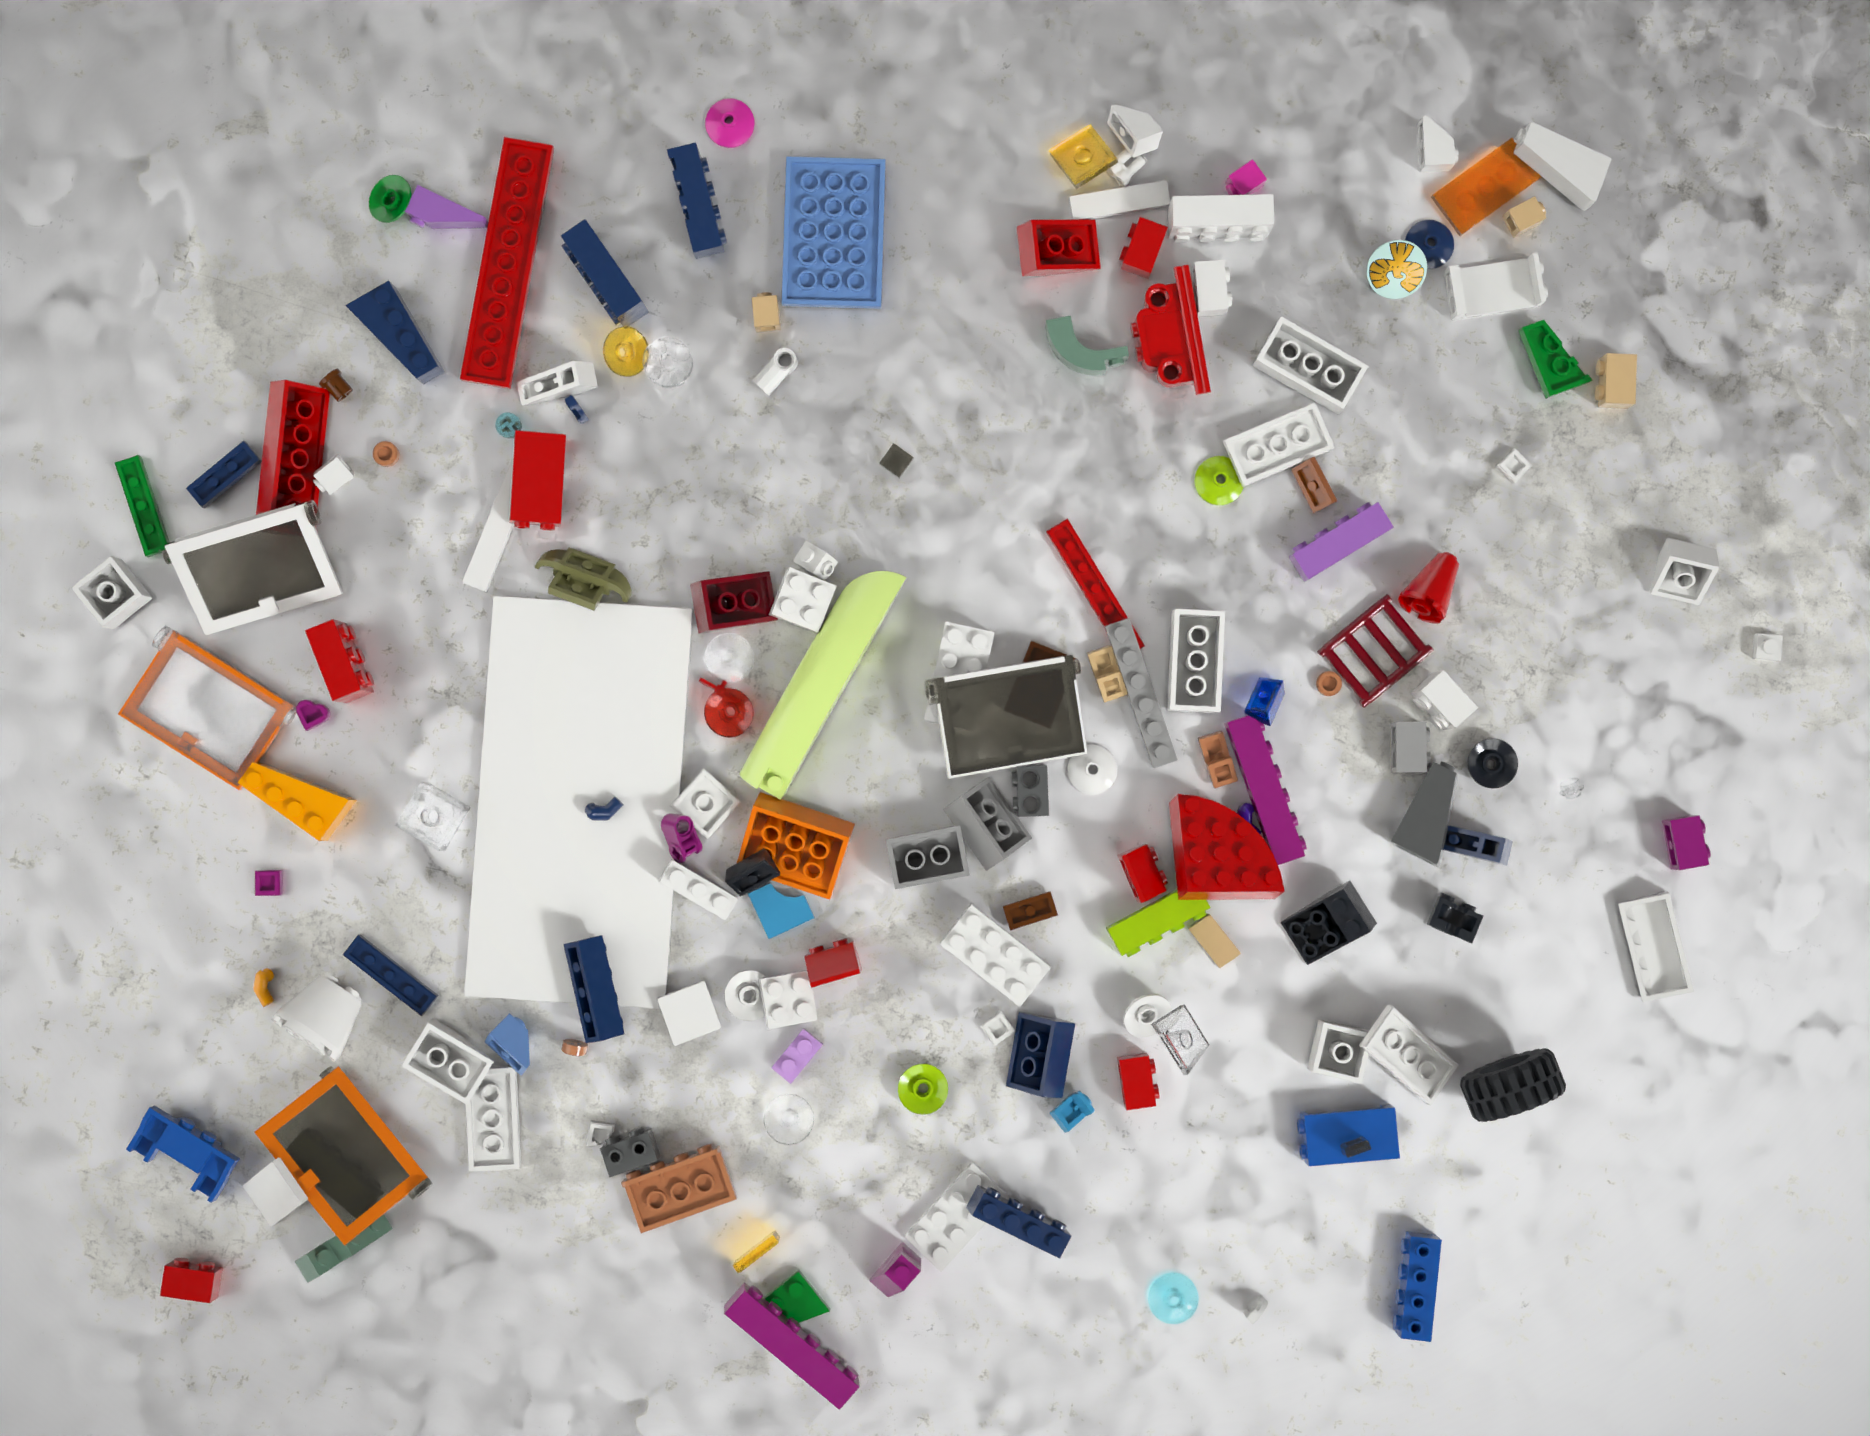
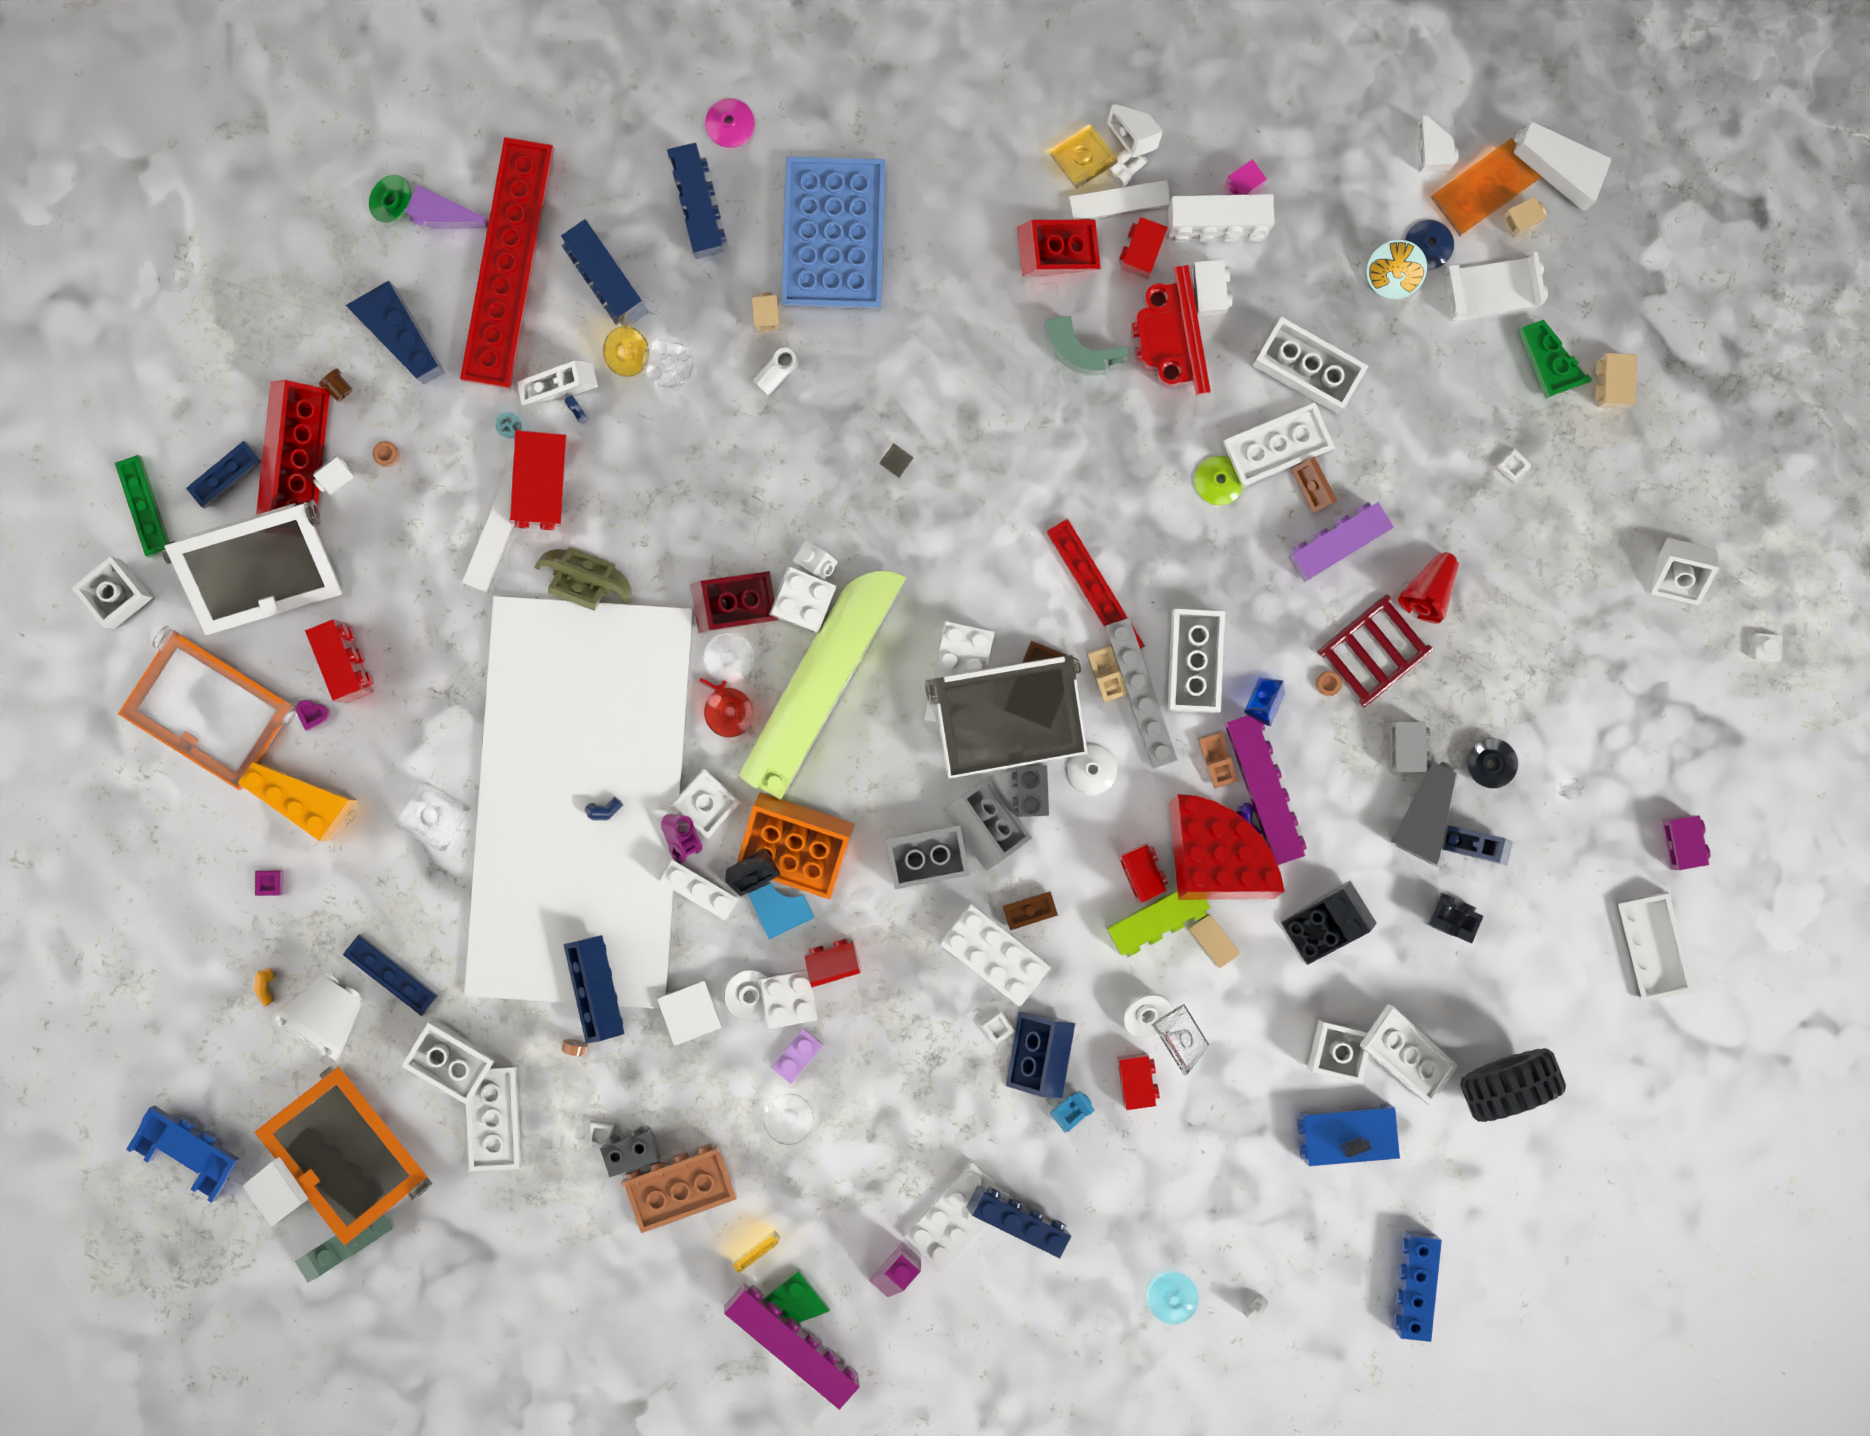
red brick [160,1258,223,1303] -> none
medium blue slope [484,1013,530,1076] -> none
lime dish [898,1064,948,1115] -> none
white brick [1410,670,1478,730] -> none

